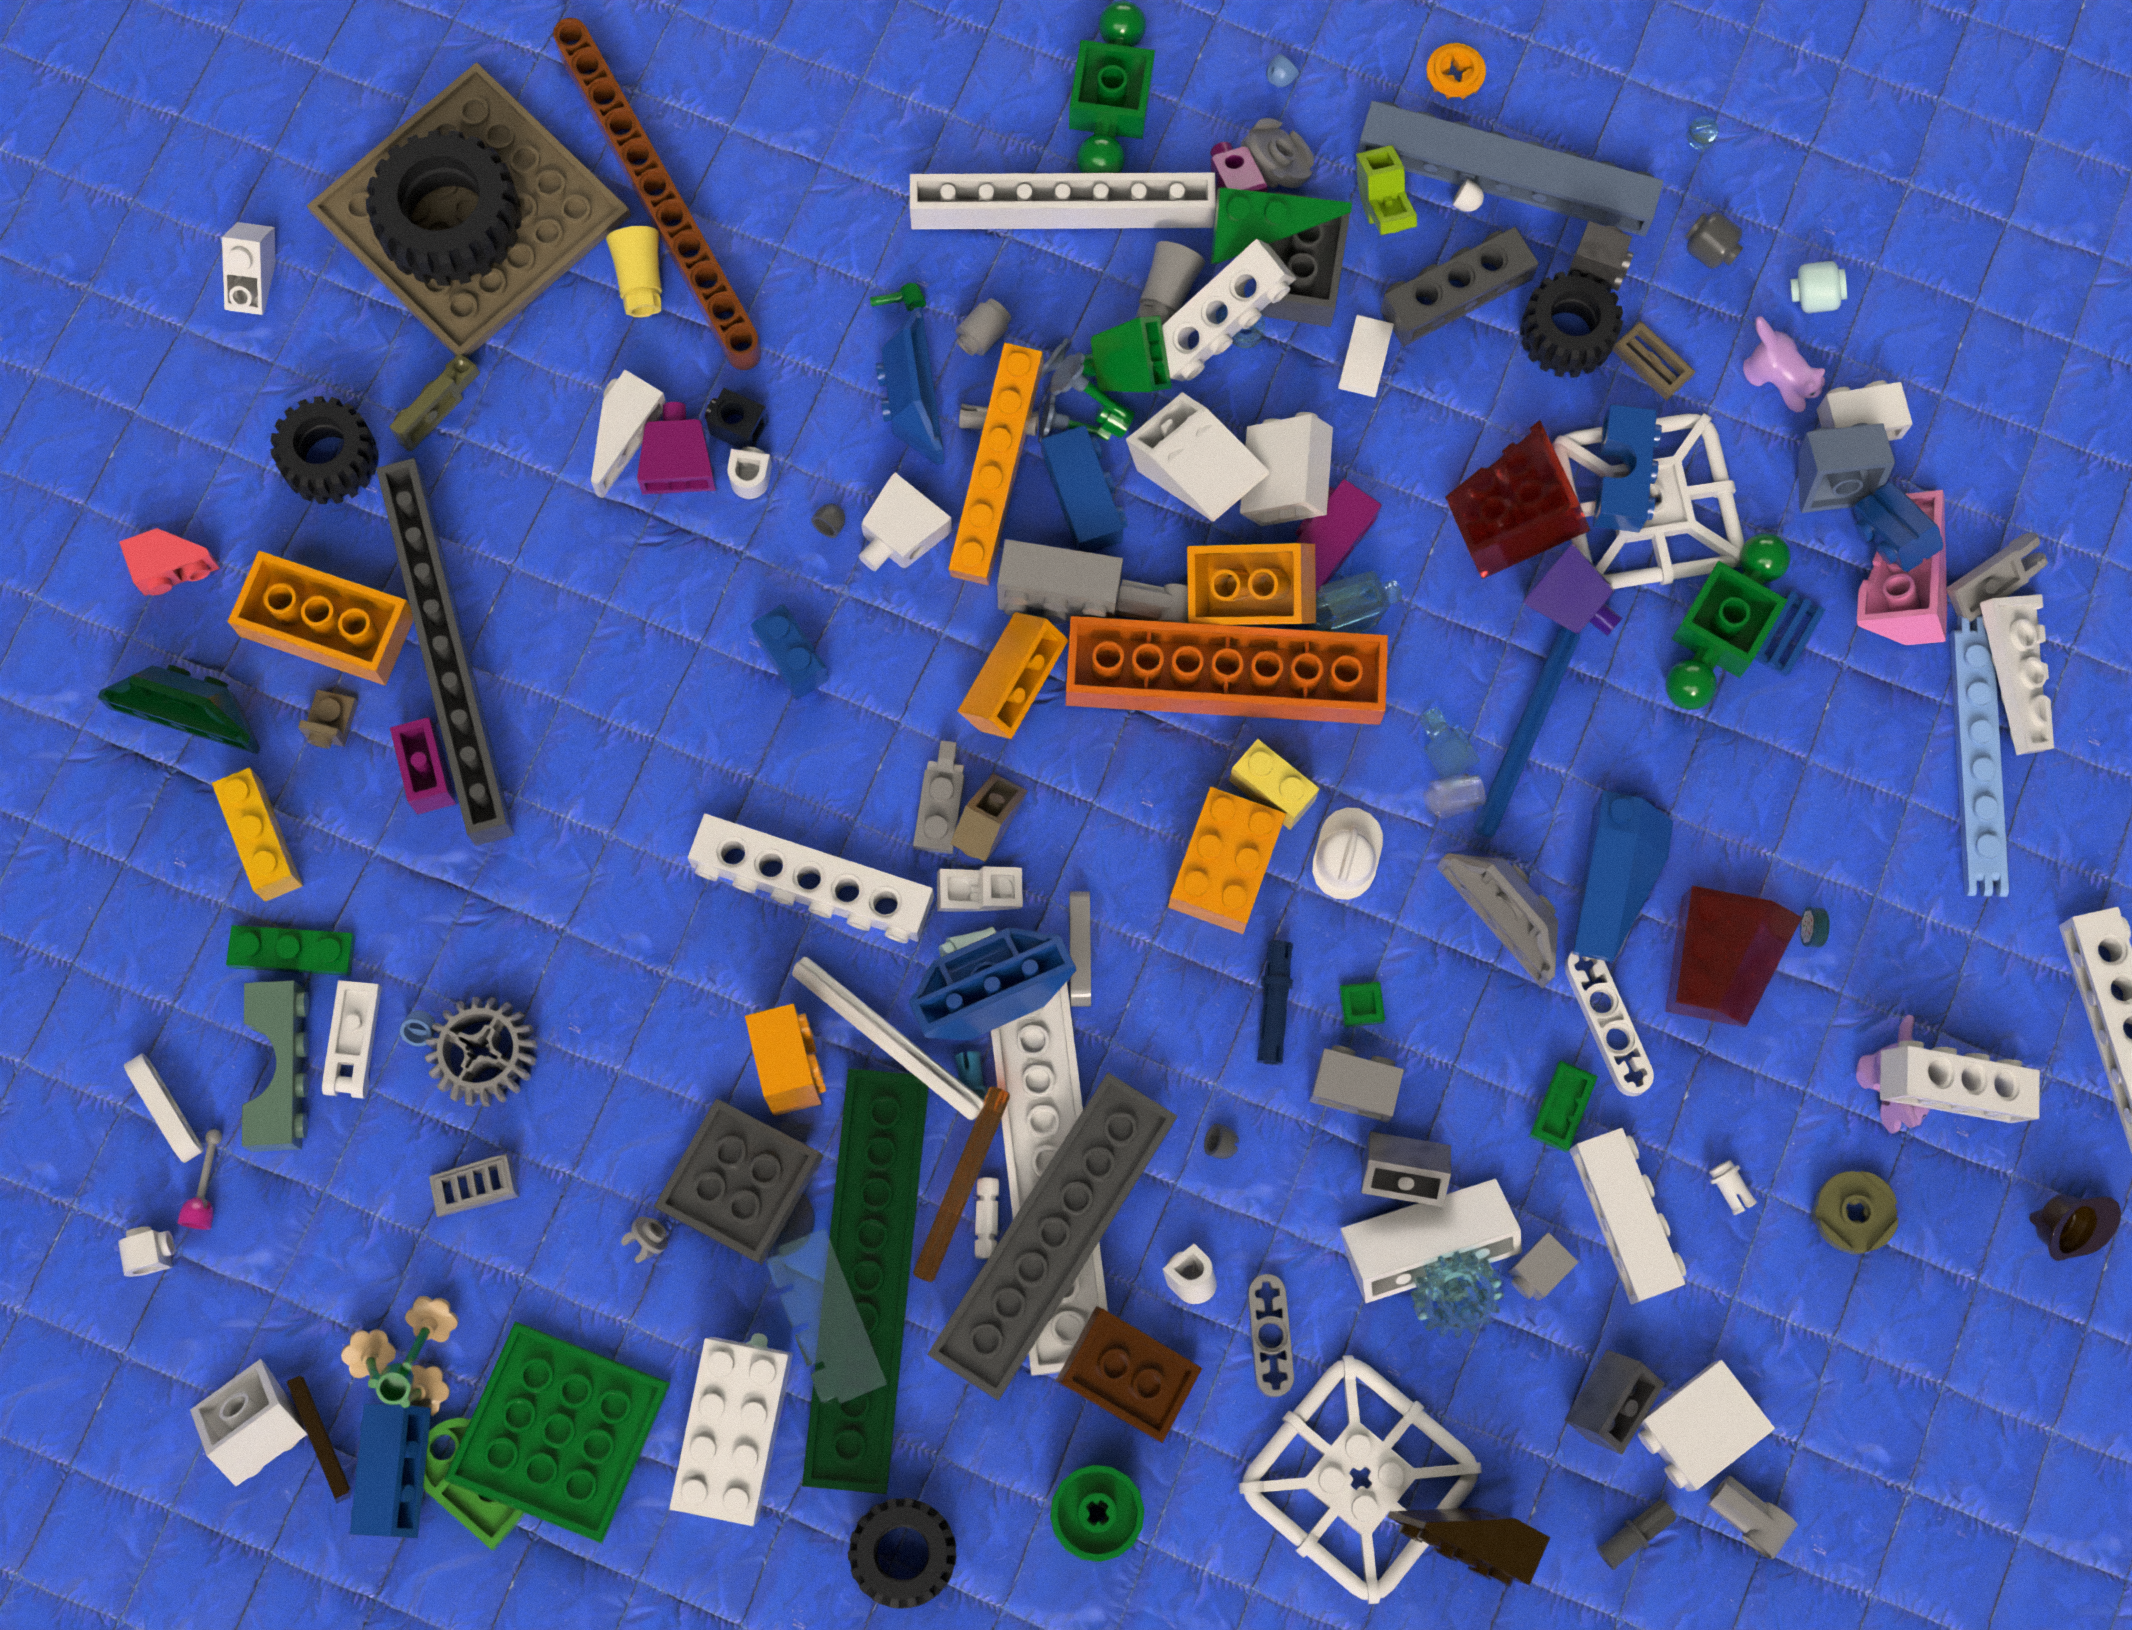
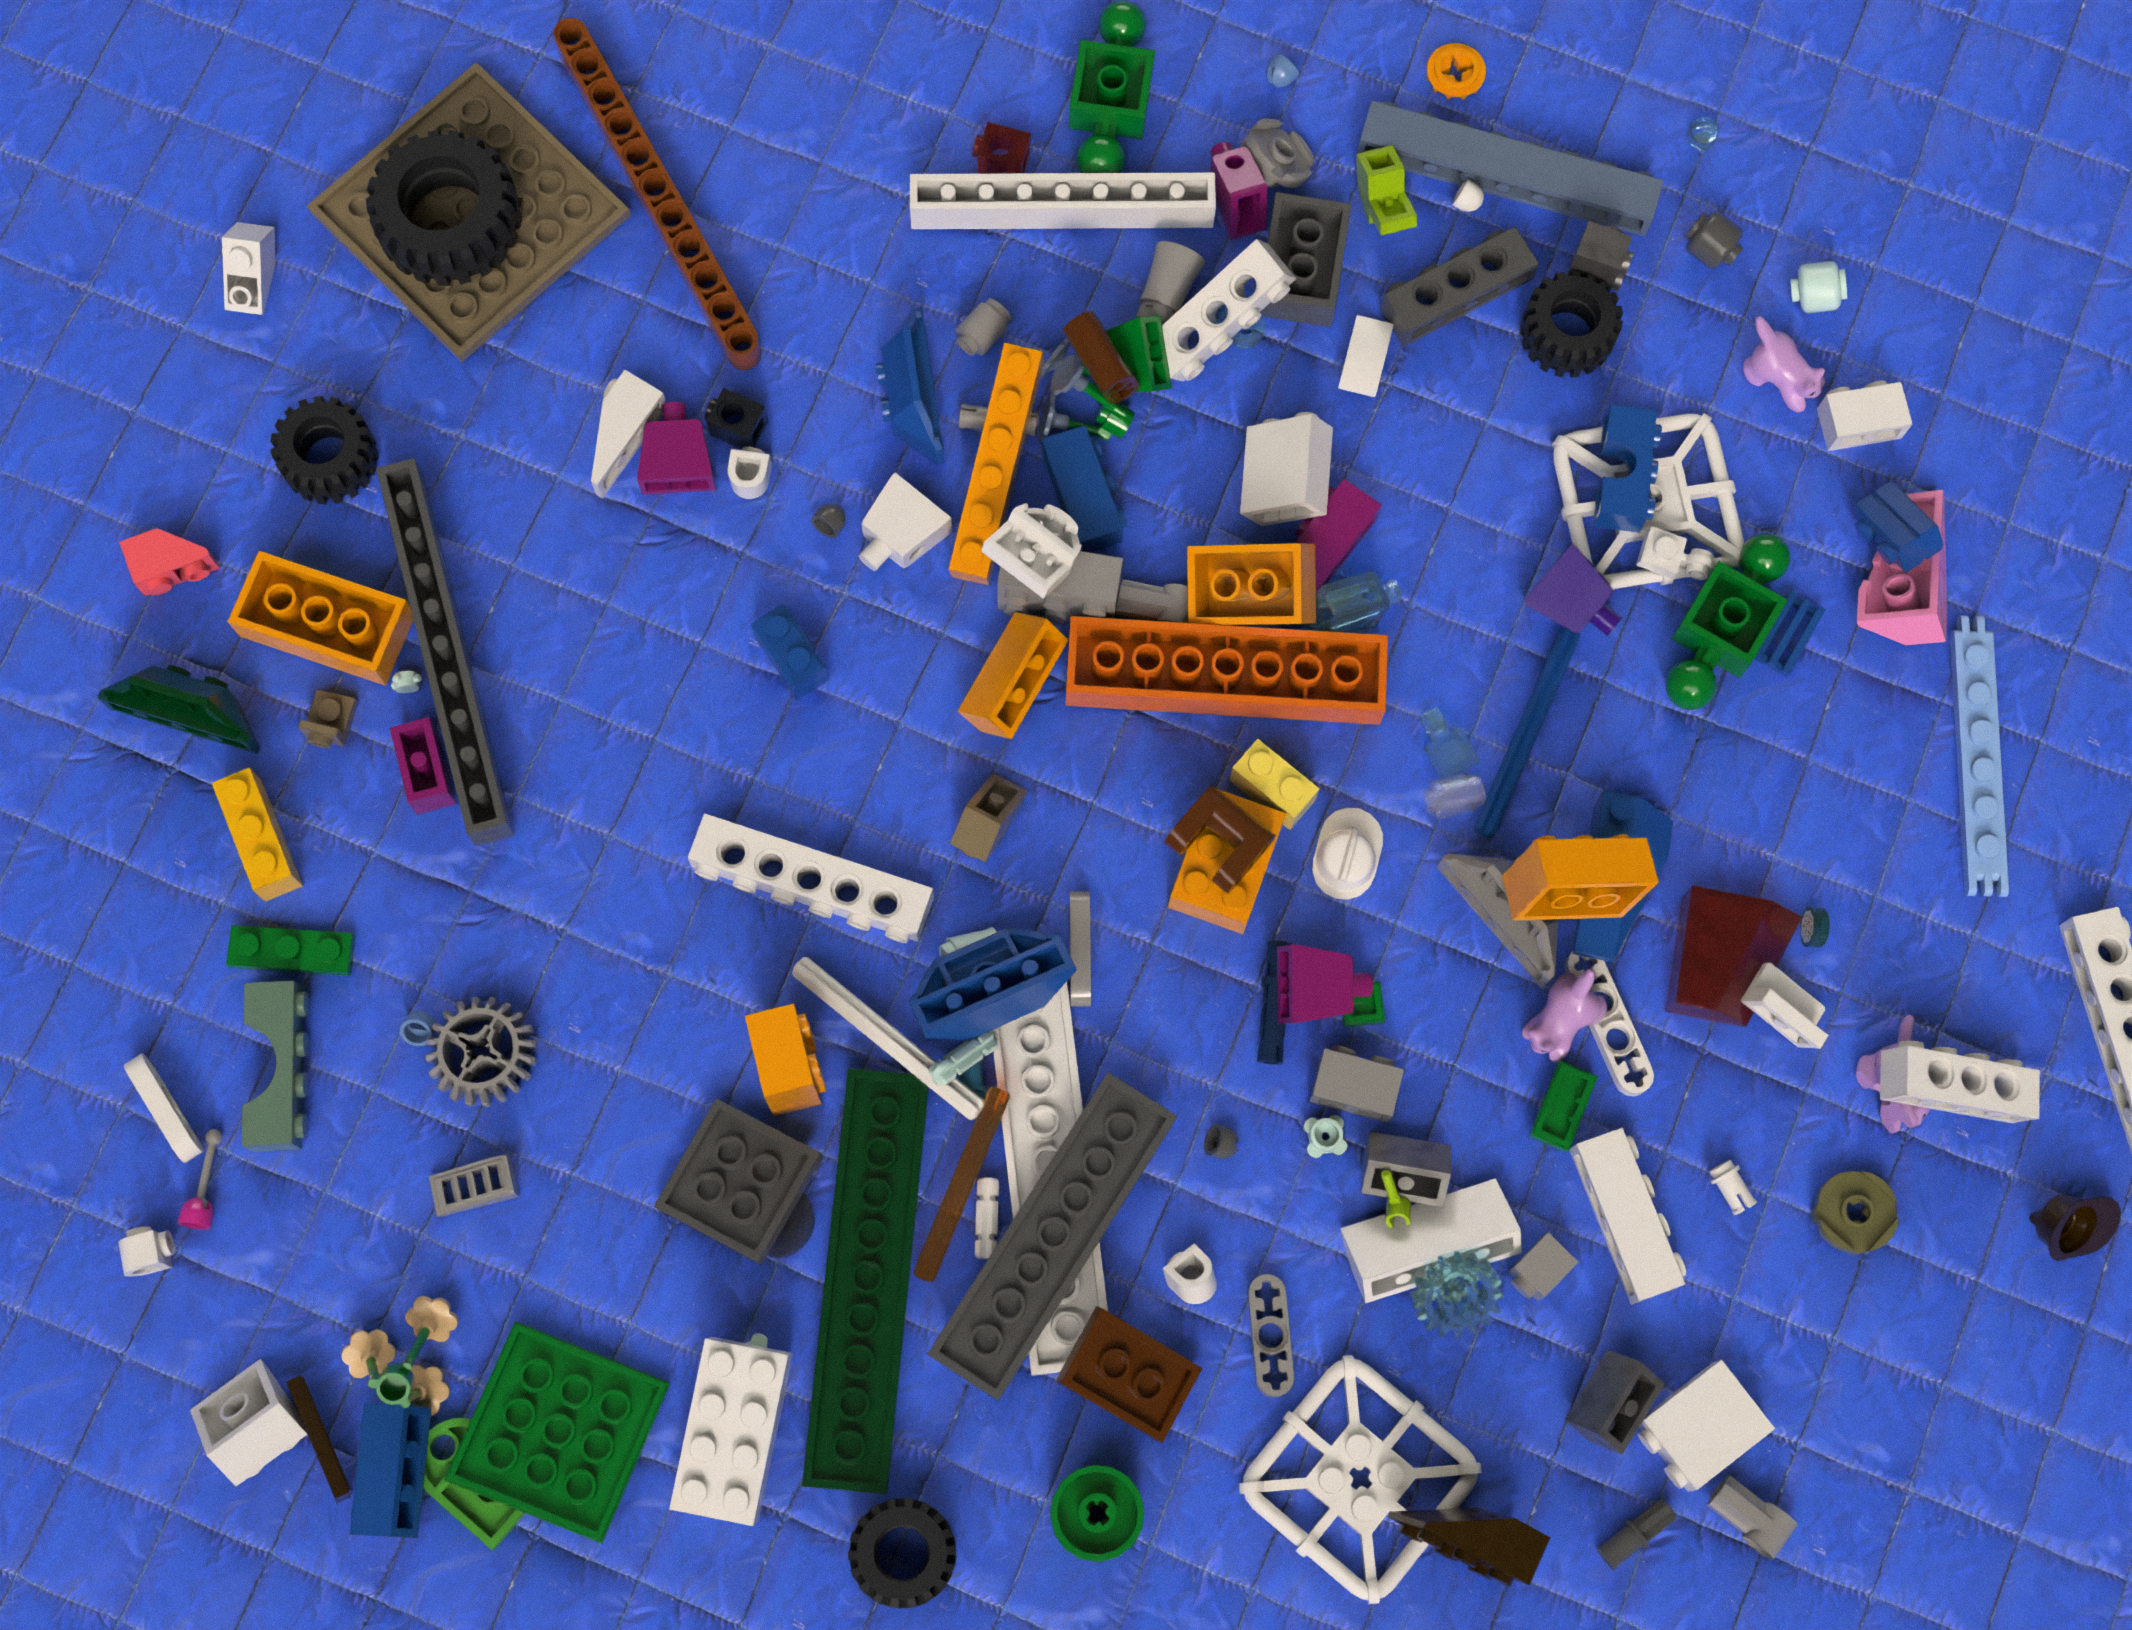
white plate [322,980,382,1099] -> none
olive hinge [389,354,480,452] -> none
light yellow plant [606,226,662,318] -> none
light grey plate [621,1217,668,1263] -> none
clear light blue windscreen [765,1228,887,1404] -> none
green hand [870,283,926,311] -> none
light grey hinge [913,741,965,854] -> none
white slope [937,866,1023,912] -> none
white slope [1126,393,1270,522] -> none
green wing [1211,187,1352,264] -> none
clear red wedge [1445,420,1591,579] -> none
dark tan tile [1612,320,1696,401] -> none
sand blue slope [1799,423,1895,513] -> none
light grey hinge [1946,532,2048,622] -> none
white wing [1980,594,2054,755] -> none
none -> light aqua piece [391,671,422,693]
none -> light aqua axle [929,1031,997,1085]
none -> clear red brick [972,122,1031,174]
none -> white slope [981,503,1082,599]
none -> reddish brown connector [1063,311,1140,404]
none -> reddish brown connector [1164,785,1276,894]
none -> magenta torso [1277,945,1373,1024]
none -> light aqua plate [1304,1115,1347,1158]
none -> lime hand [1381,1170,1411,1228]
none -> light orange brick [1502,834,1659,920]
none -> lavender animal [1521,969,1607,1062]
none -> white plate [1636,526,1716,580]
none -> white panel [1740,963,1829,1049]

